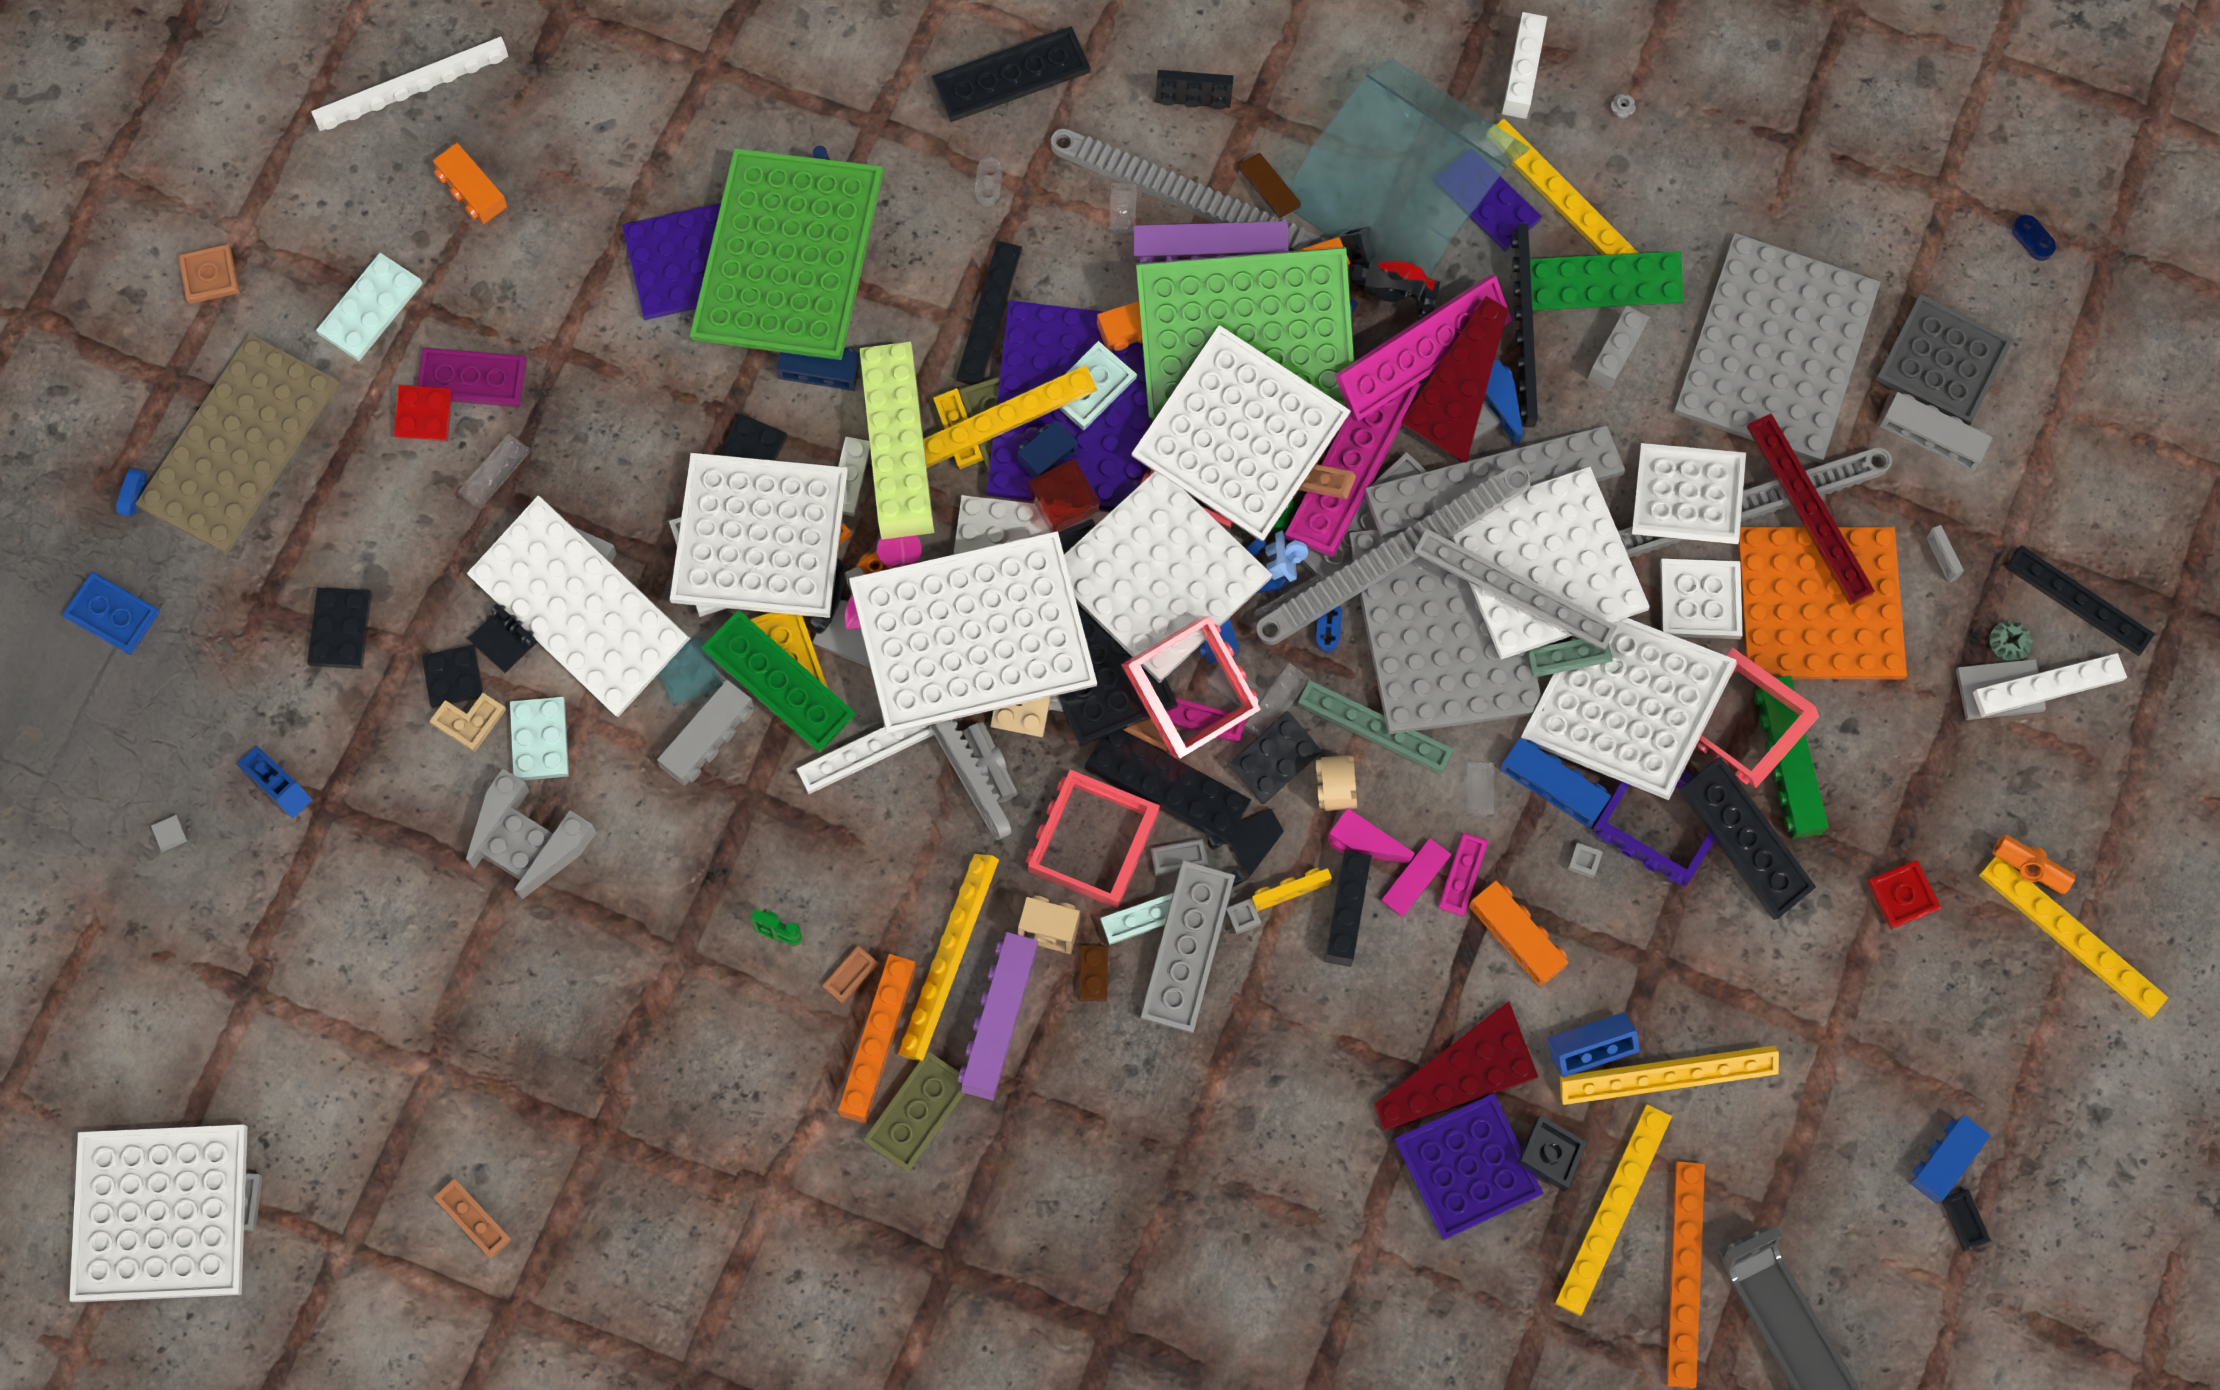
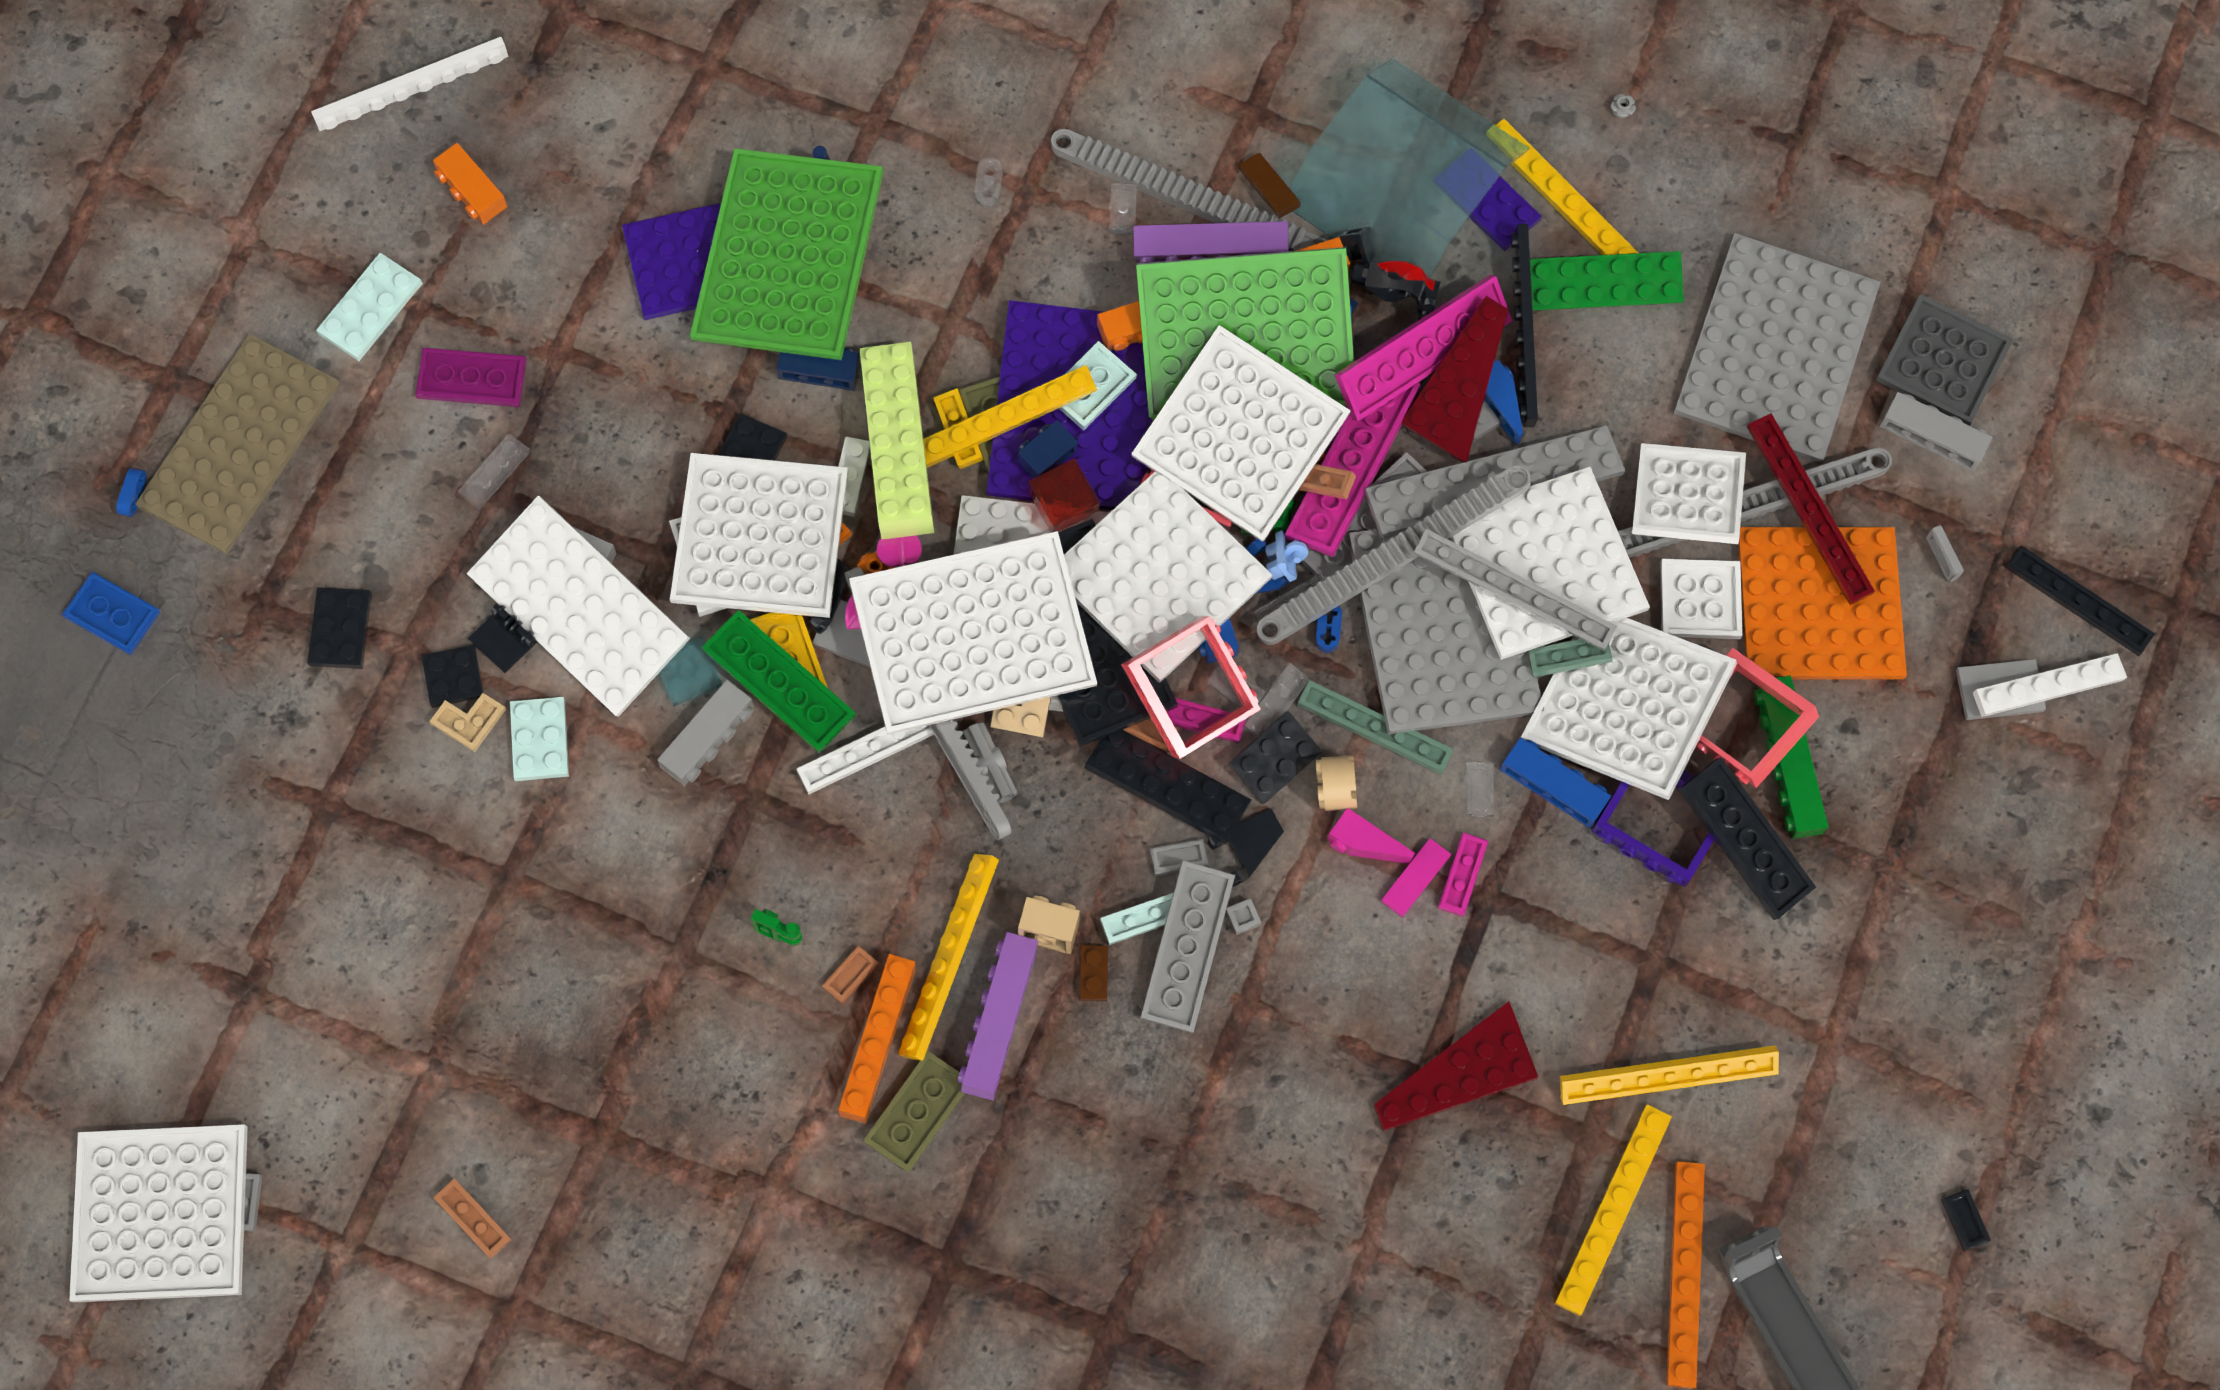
light grey tile [151,815,188,852] -> none
nougat tile [178,244,240,304] -> none
blue slope [237,745,312,819] -> none
red plate [394,385,452,442] -> none
light grey wedge [466,769,596,899] -> none
black plate [932,26,1091,123] -> none
black plate [956,241,1022,385] -> none
coral window [1025,770,1160,909] -> none
black plate [1155,70,1234,109] -> none
yellow plate [1251,868,1332,912] -> none
black brick [1324,851,1372,967] -> none
dark purple plate [1394,1094,1544,1241] -> none
orange brick [1469,880,1569,989] -> none
white brick [1502,12,1547,119] -> none
black plate [1517,1115,1587,1191] -> none
blue brick [1547,1012,1640,1077] -> none
light grey plate [1568,843,1603,879] -> none
light grey brick [1587,306,1650,391] -> none
red plate [1867,860,1941,930] -> none
blue brick [1910,1115,1991,1204] -> none
yellow plate [1979,856,2169,1019] -> none
sand green gear [1990,620,2033,662] -> none
orange piece [1992,834,2076,895] -> none
clear blue plate [2012,215,2056,261] -> none

